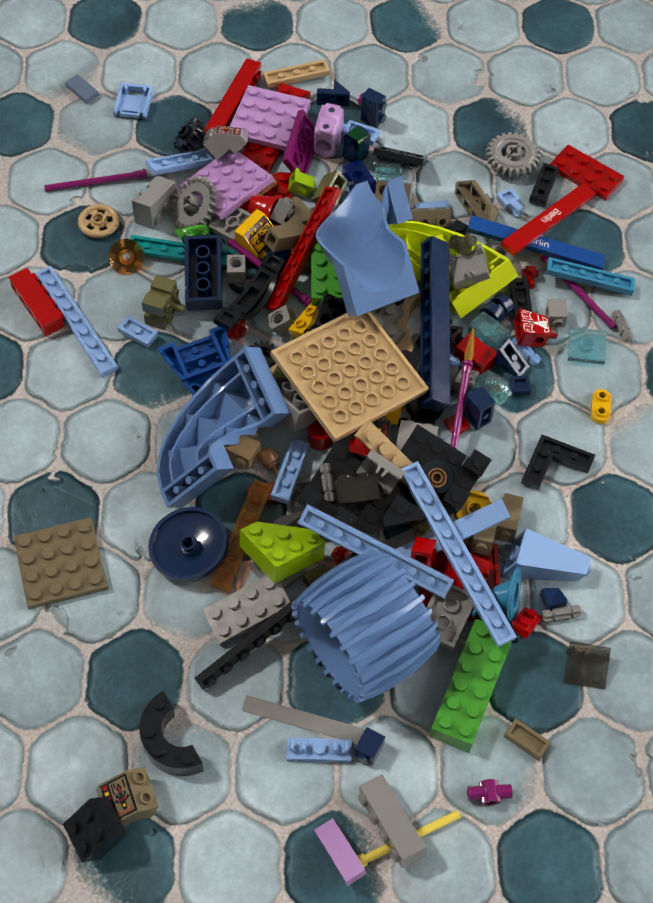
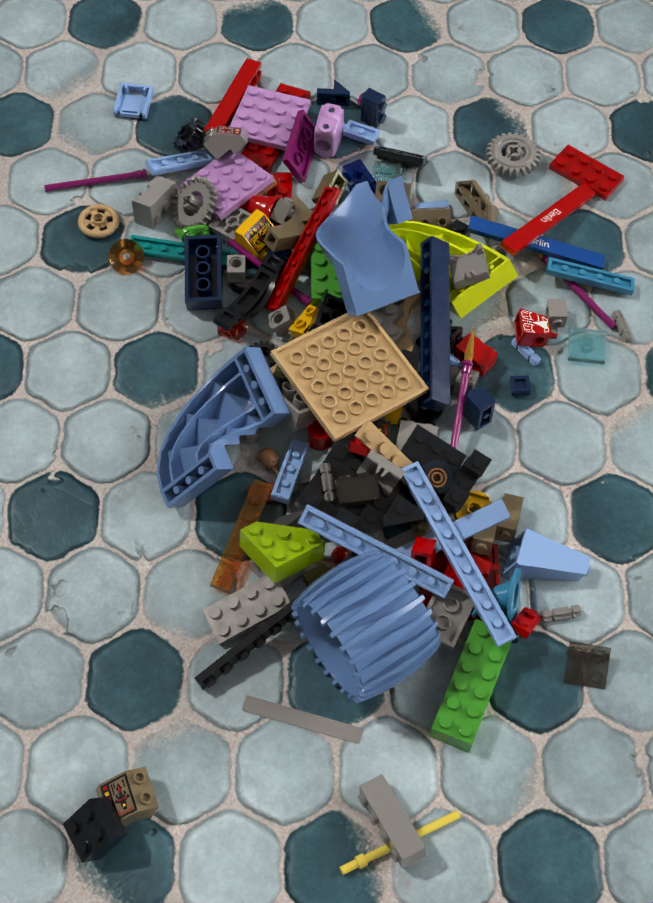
red brick [8,268,65,337] -> none
dark tan plate [13,517,108,610] -> none
light blue tile [35,266,119,378] -> none
sand blue tile [65,74,99,104] -> none
light blue plate [118,315,159,348] -> none
black brick [140,691,204,776] -> none
olive brick [142,275,185,330] -> none
dark blue dish [148,507,229,582] -> none
blue wedge [157,326,231,395] -> none
tan piece [225,435,261,469] -> none
tan plate [263,59,330,88] -> none
light blue plate [287,738,352,763] -> none
lime brick [288,168,316,198] -> none
lavender slope [314,818,366,886] -> none
dark blue piece [342,125,371,166] -> none
dark blue brick [354,727,386,765] -> none
red tile [444,415,470,434] -> none
clear smoke plate [448,235,477,256] -> none
magenta axle [467,779,513,806] -> none
clear light blue brick [468,311,511,352] -> none
clear light blue piece [476,370,512,406] -> none
dark blue wheel [480,293,514,327] -> none
dark blue slope [495,338,530,376] -> none
light blue plate [496,188,523,218] -> none
dark tan tile [503,718,551,761] -> none
black plate [509,276,532,319] -> none
black plate [521,434,595,490] -> none
red plate [522,266,539,289] -> none
black plate [529,163,560,206] -> none
dark blue slope [540,588,568,611] -> none
yellow plate [590,389,611,424] -> none

